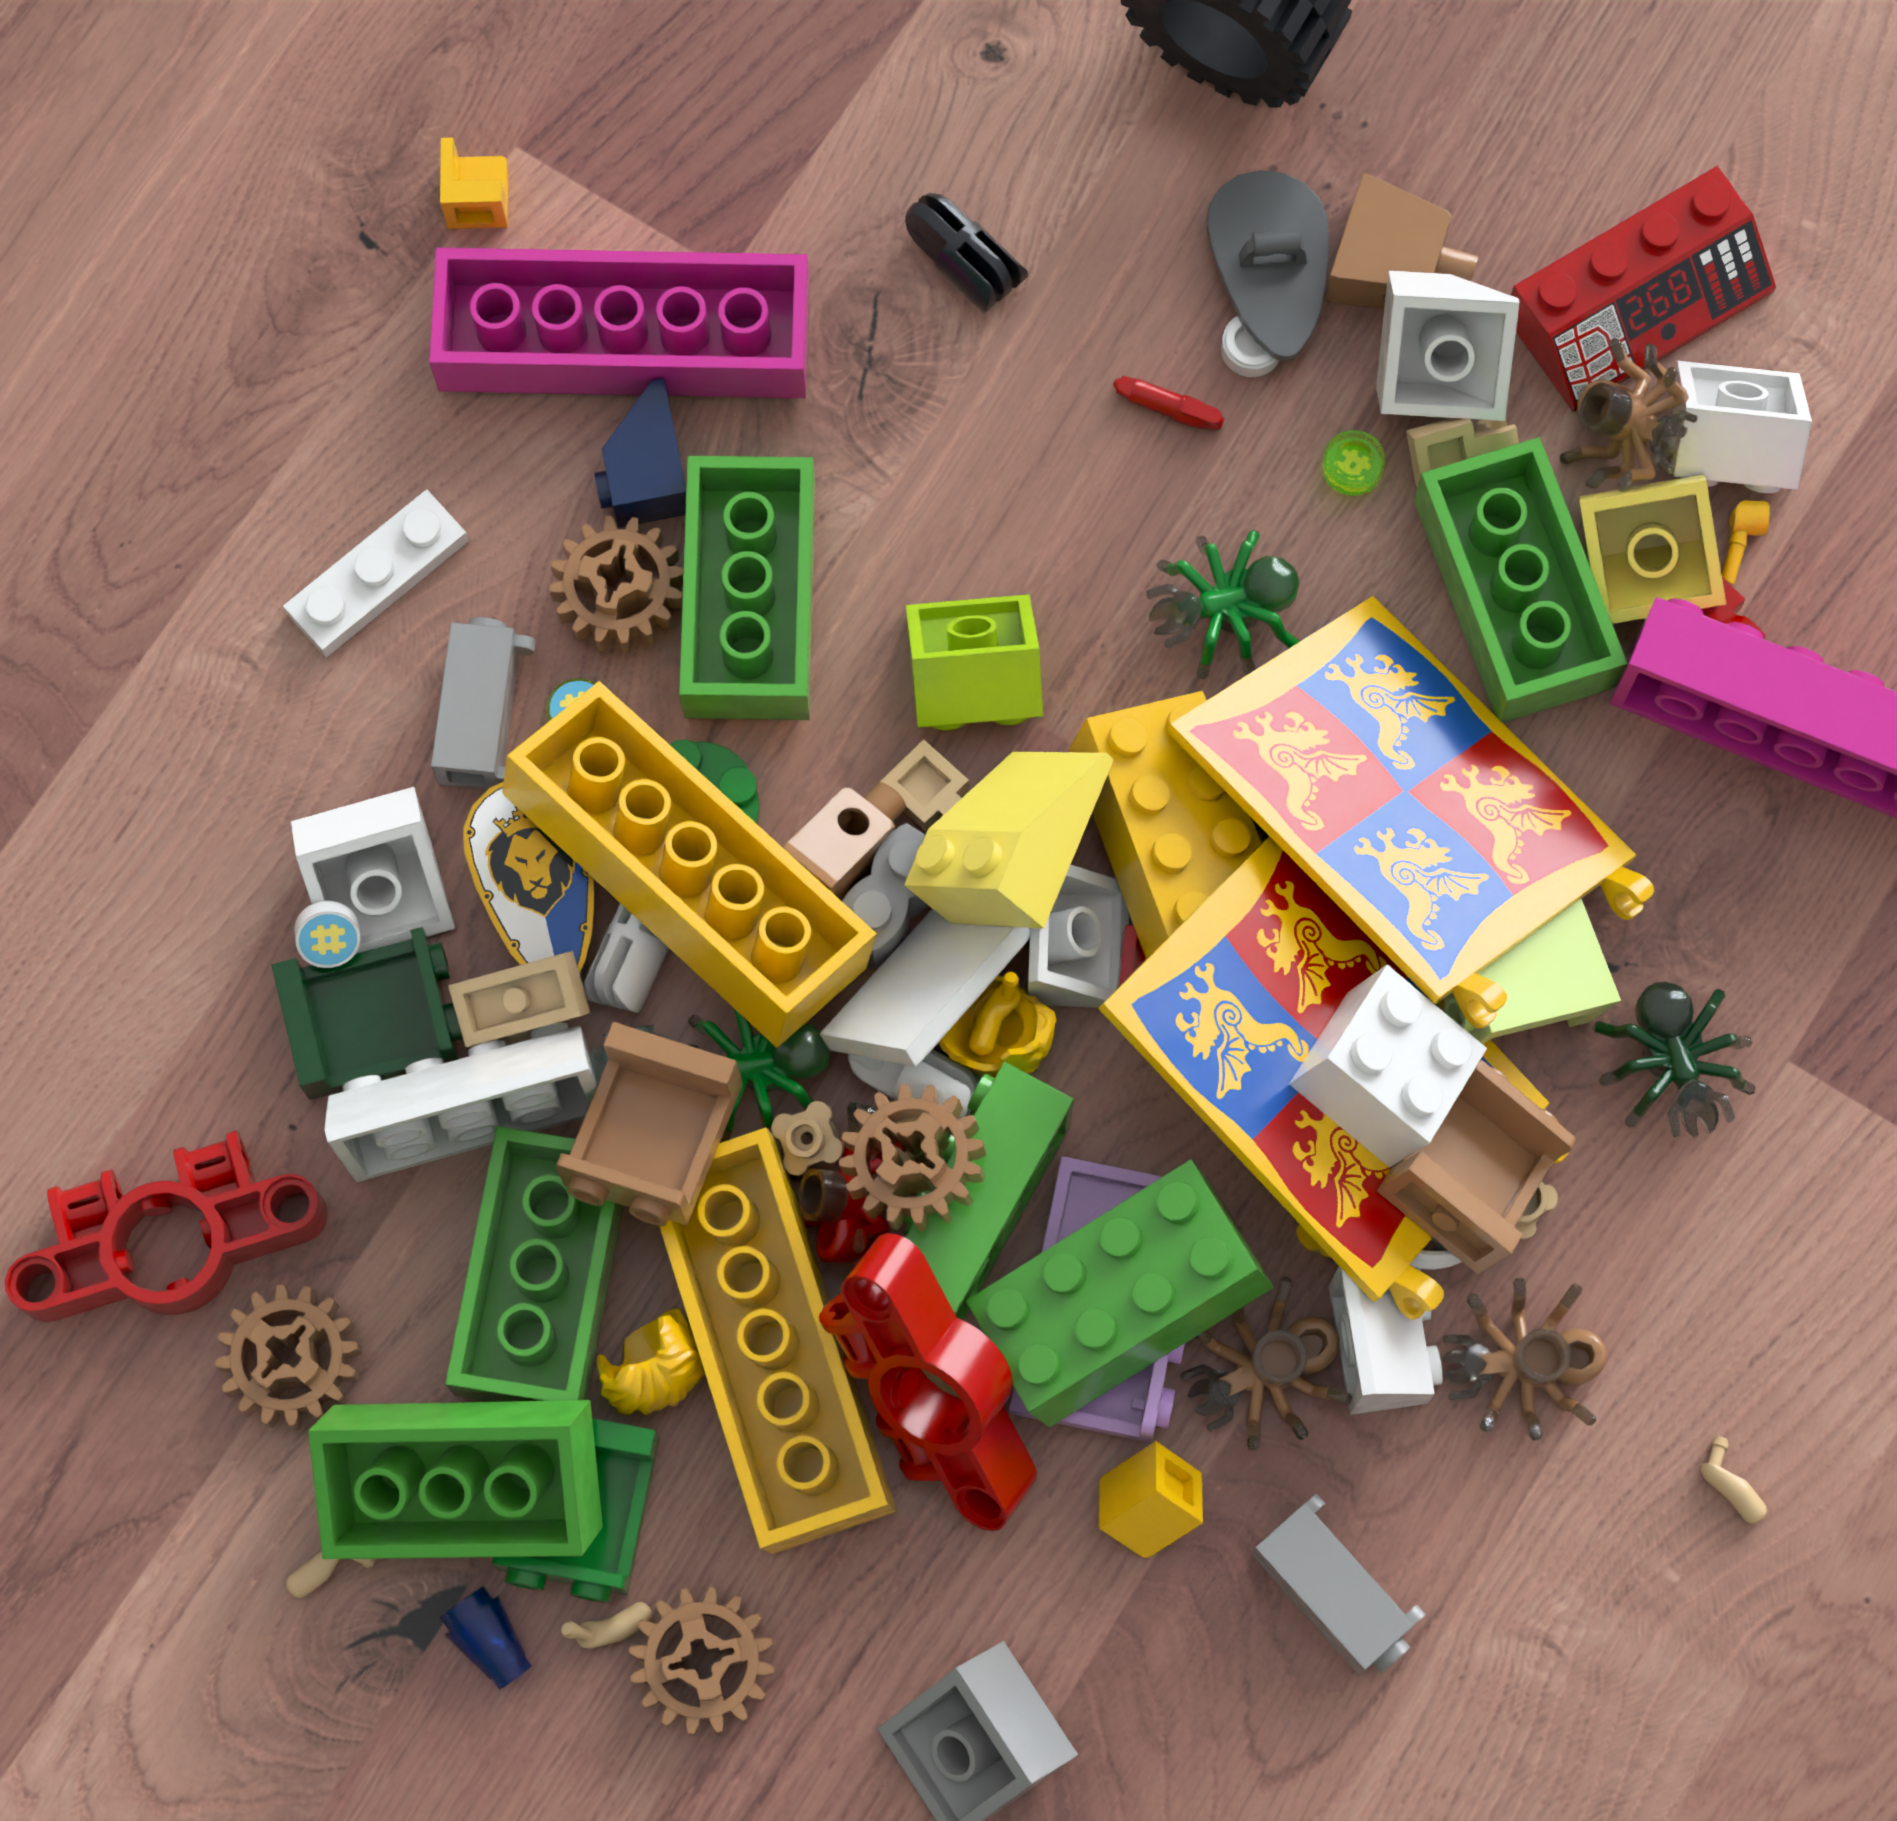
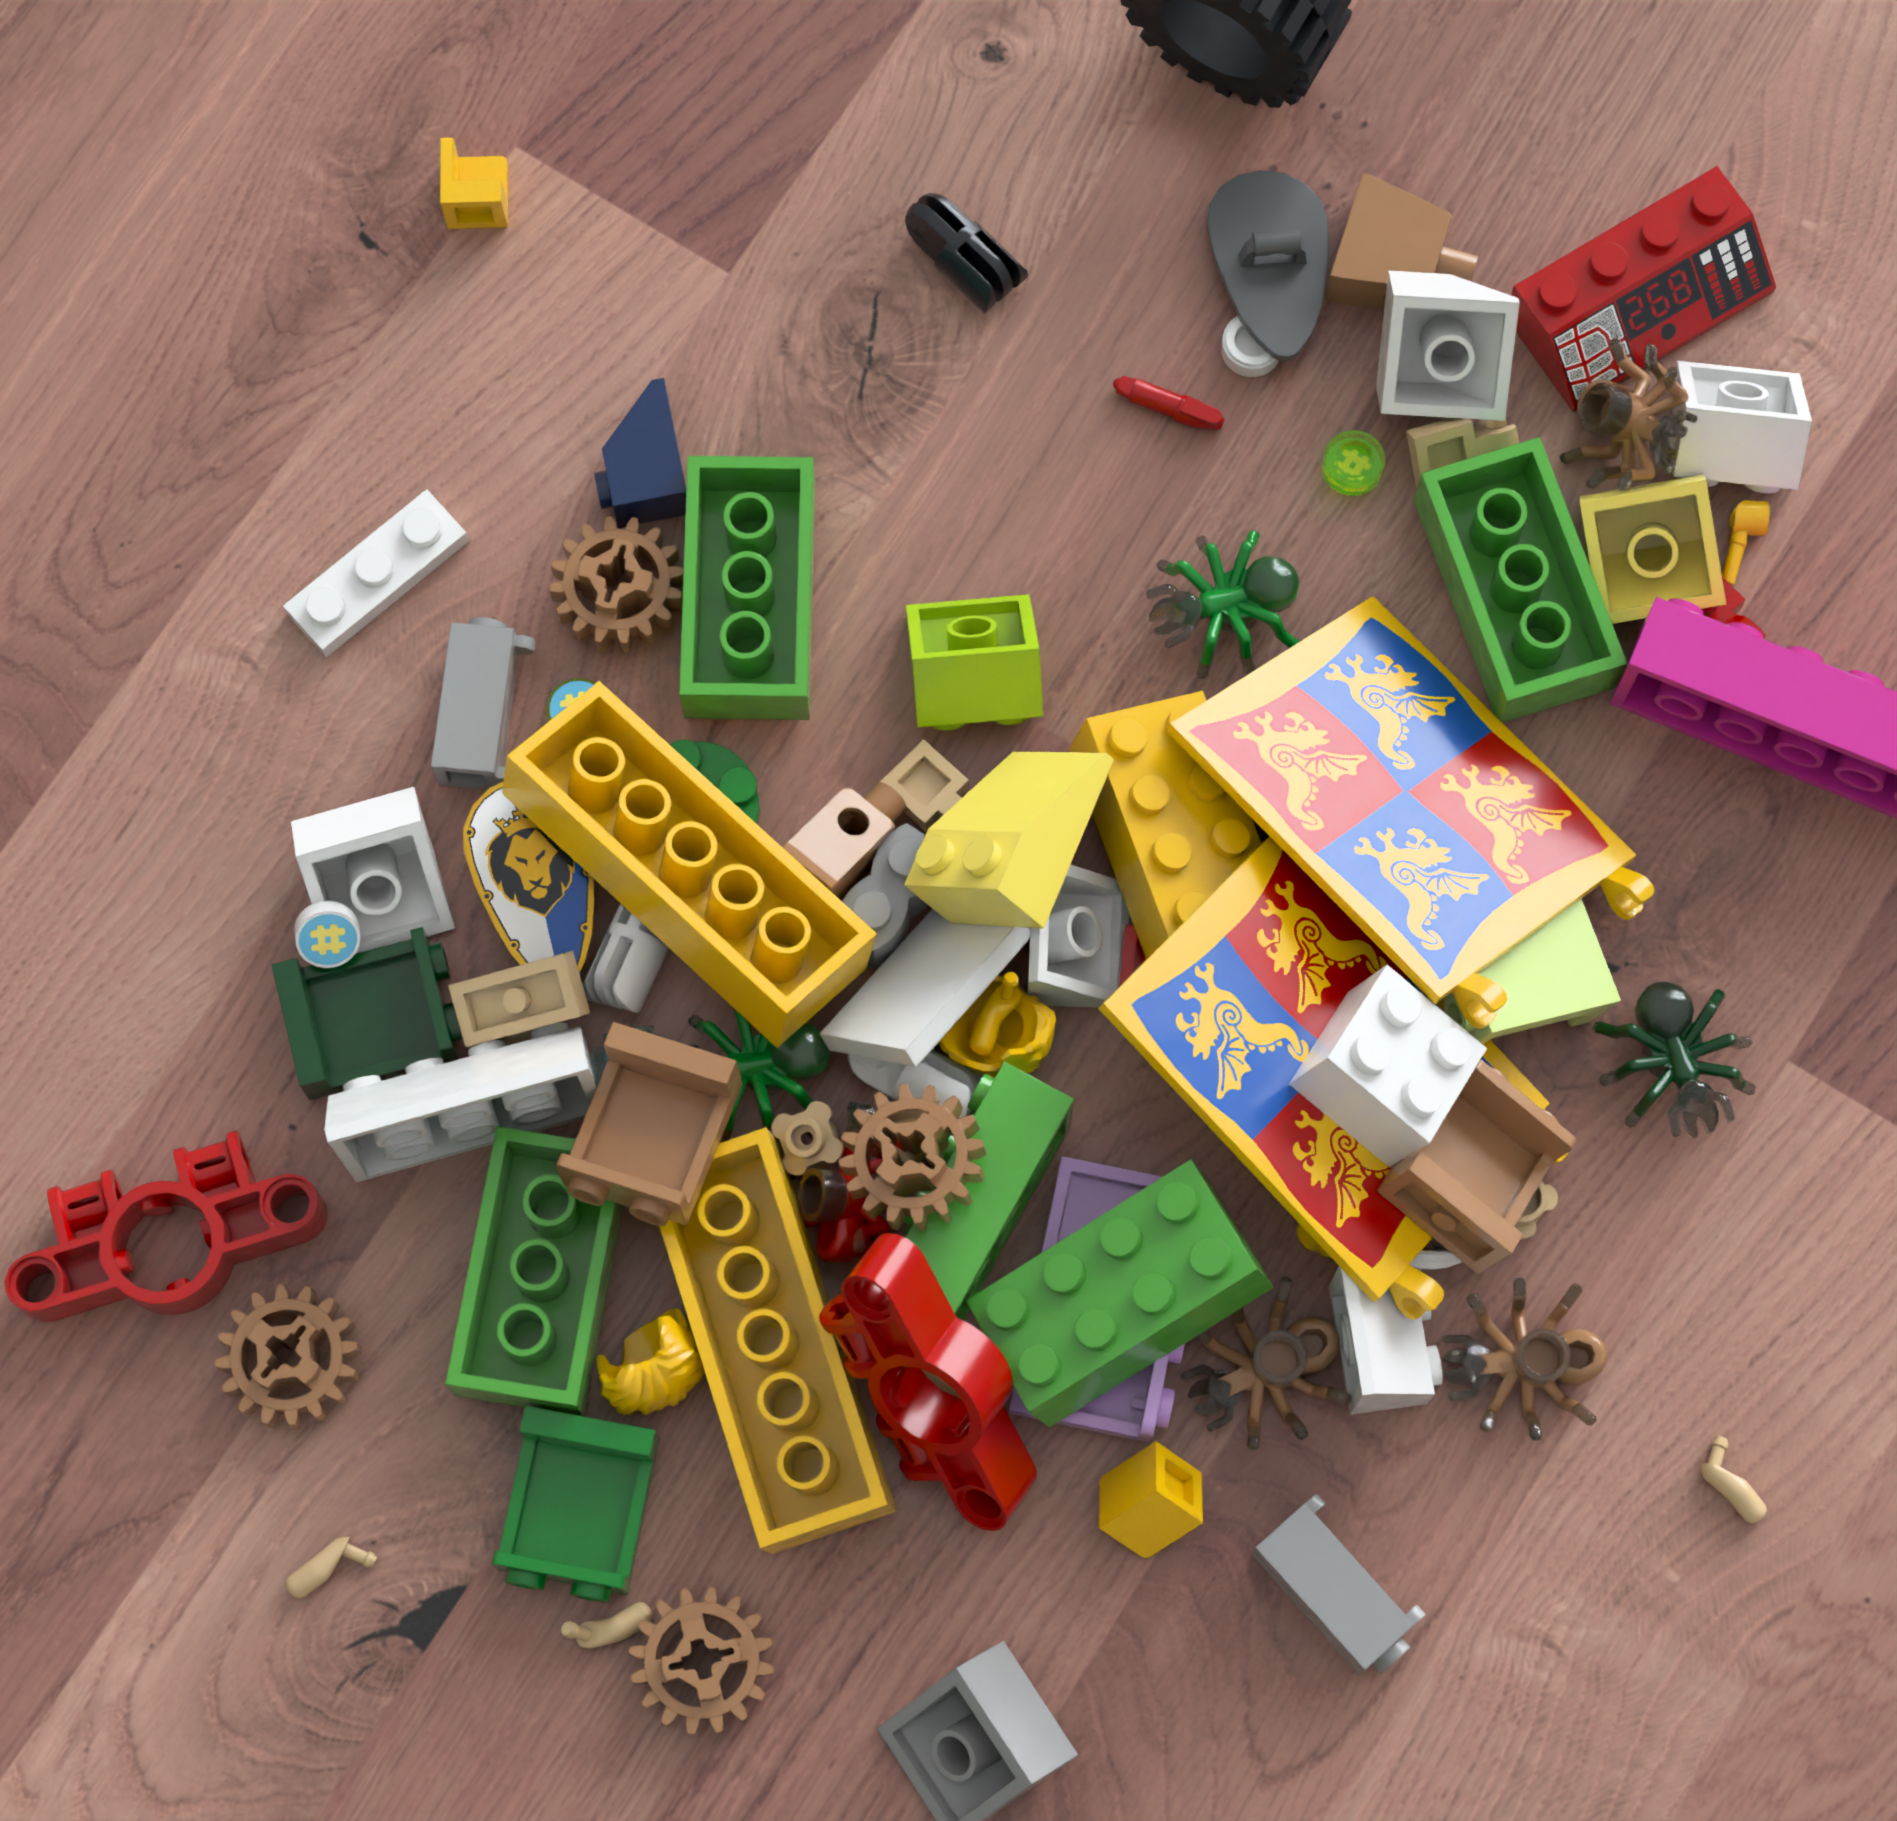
bright green brick [308,1400,603,1559] -> none
dark pink brick [429,248,810,398] -> none
clear blue cone [440,1585,532,1690] -> none

